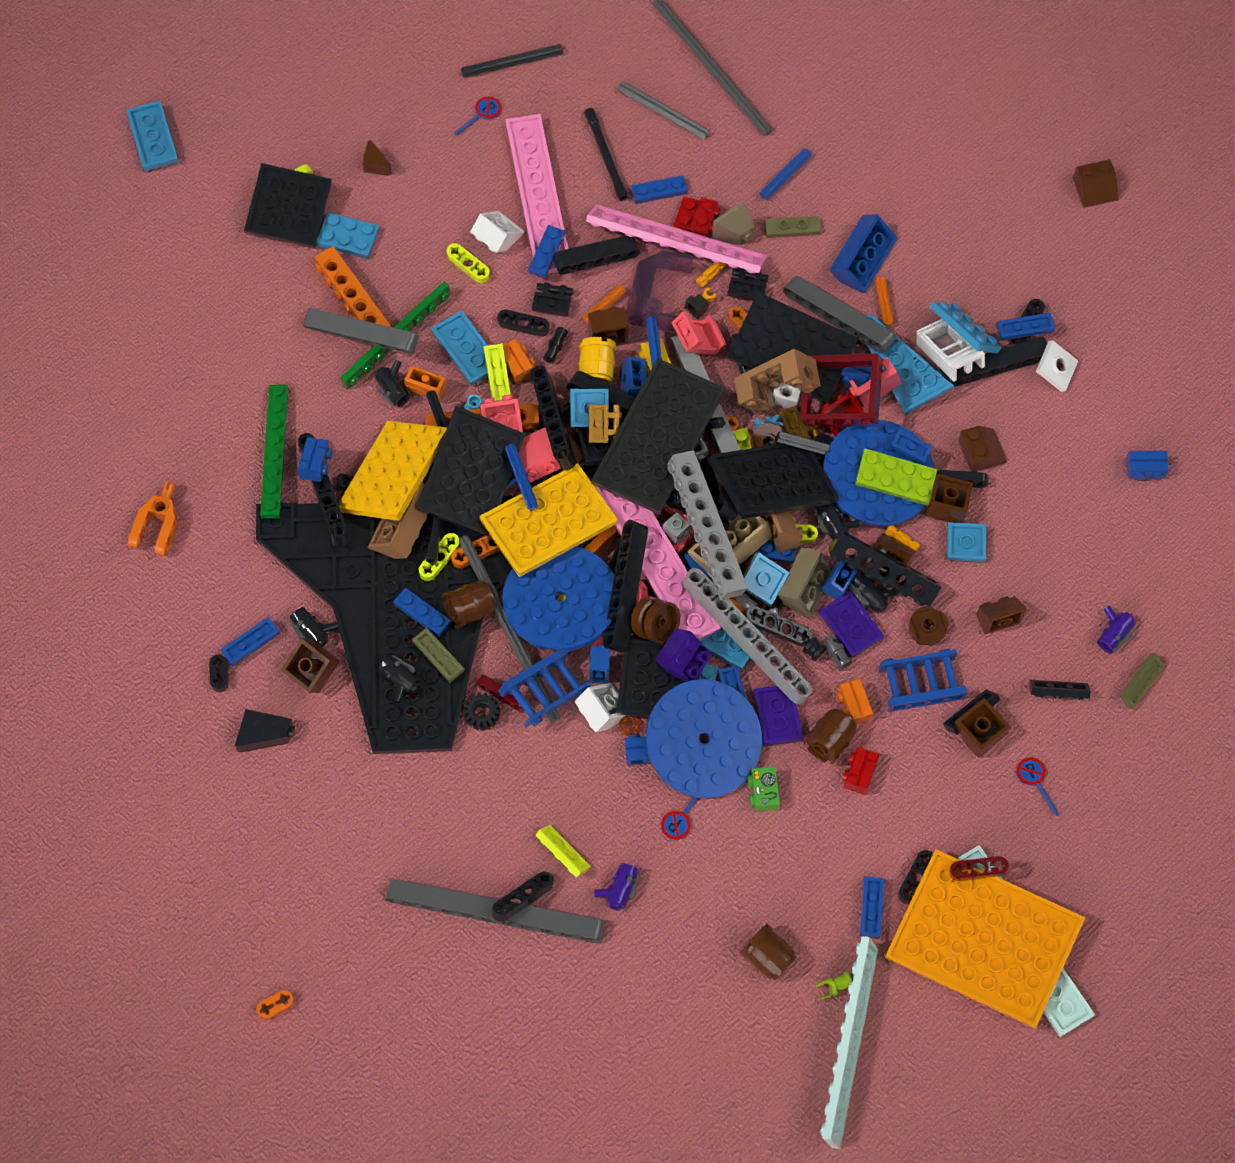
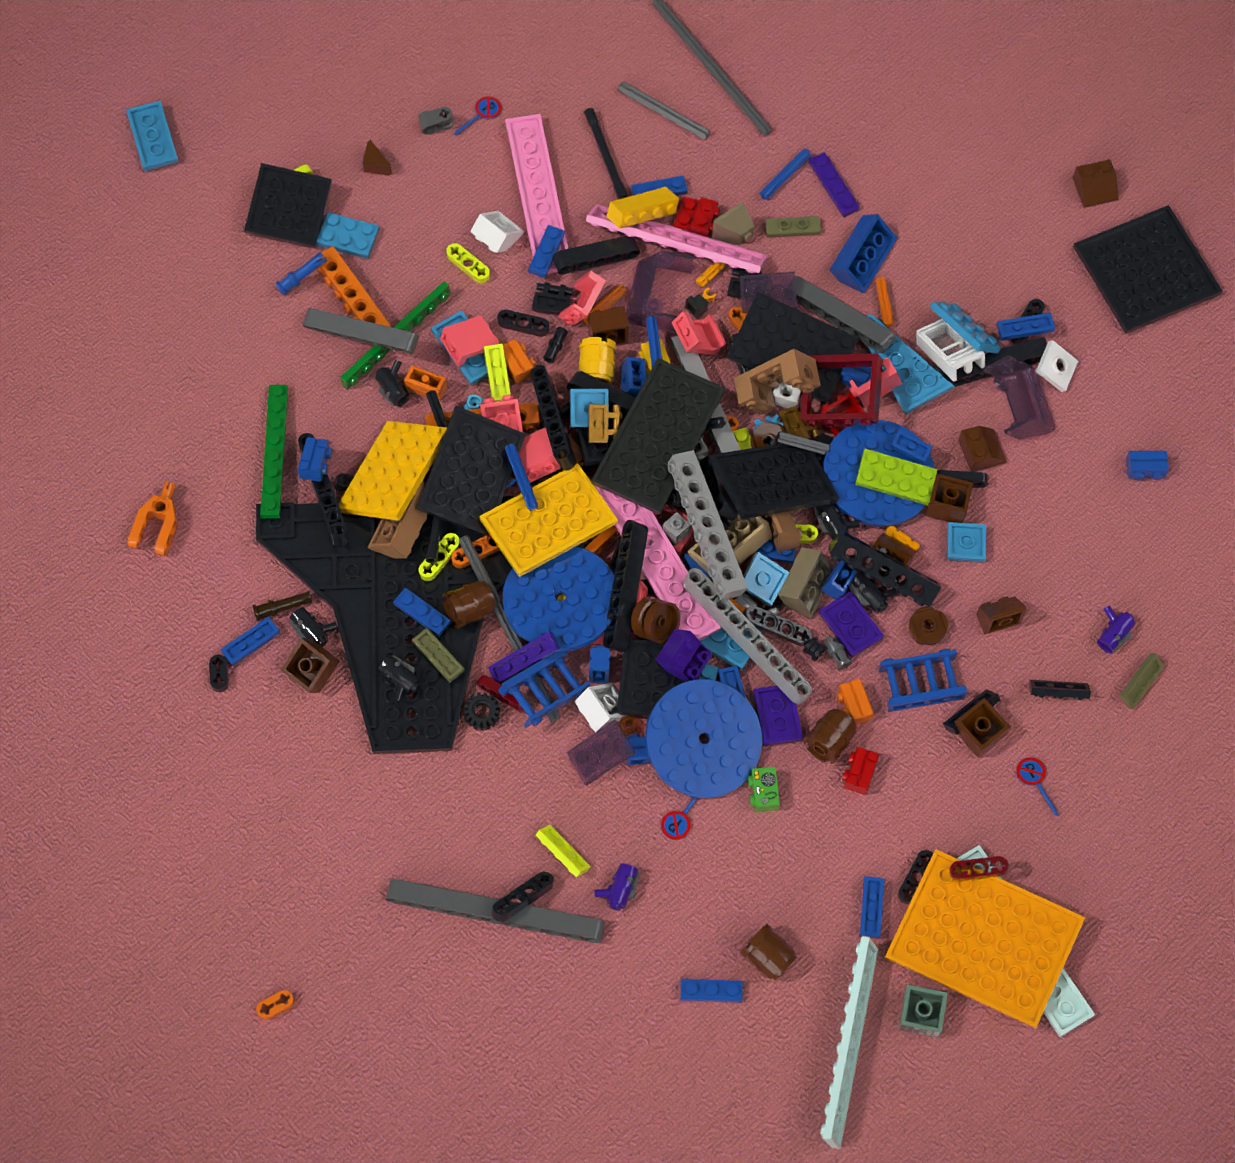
black slope [235,709,295,753] -> none
black axle [461,44,563,77] -> none
lime piece [815,971,853,1000] -> none
none -> dark brown pin [252,591,312,622]
none -> blue pin [275,252,327,296]
none -> dark grey piece [418,107,454,135]
none -> coral panel [440,315,499,367]
none -> dark purple plate [488,632,560,684]
none -> coral panel [558,271,606,326]
none -> clear purple plate [567,719,635,785]
none -> yellow brick [607,187,679,229]
none -> blue plate [681,979,742,1003]
none -> clear purple plate [740,272,797,313]
none -> dark purple plate [809,152,860,218]
none -> sand green brick [898,984,948,1038]
none -> clear purple windscreen [983,355,1055,440]
none -> black plate [1073,205,1223,334]

